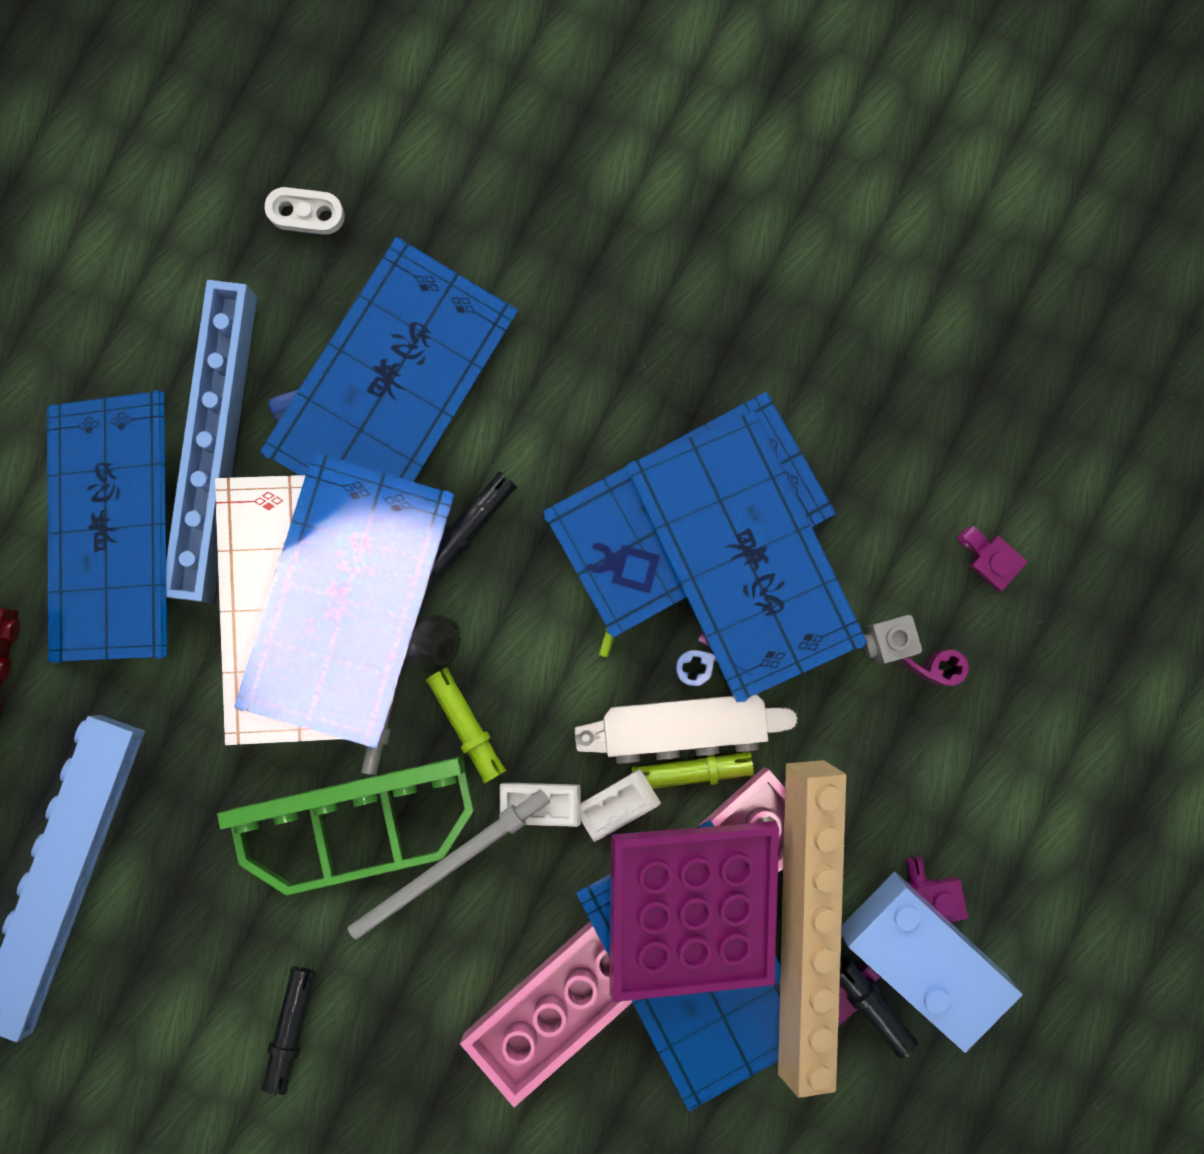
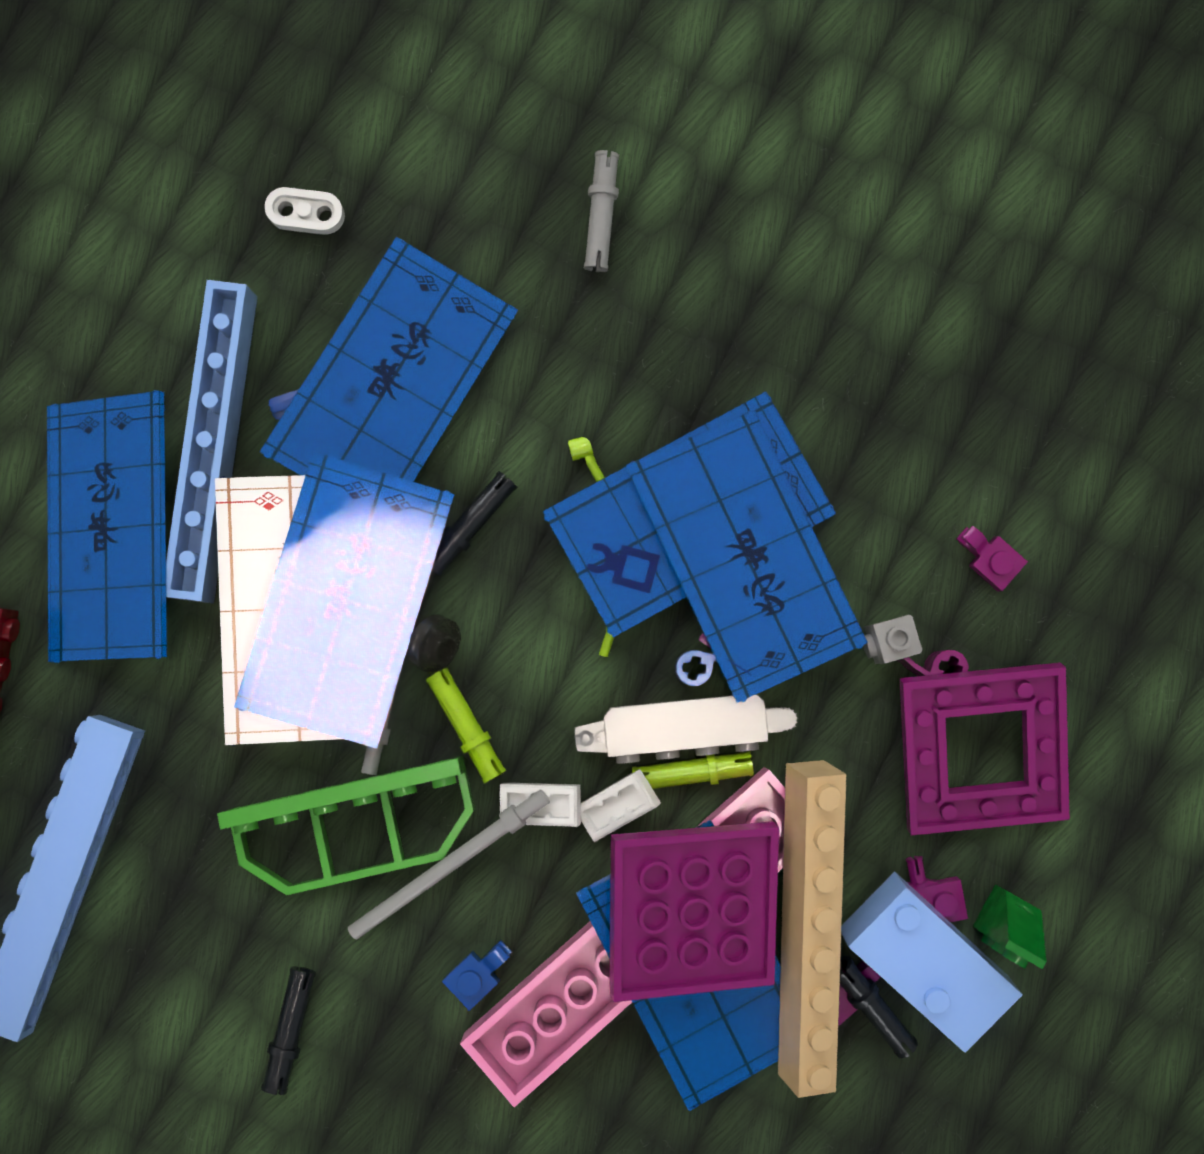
none -> blue plate [442,940,512,1011]
none -> lime hand [568,437,605,483]
none -> light grey pin [583,150,619,272]
none -> magenta plate [899,662,1070,836]
none -> green slope [973,885,1047,969]

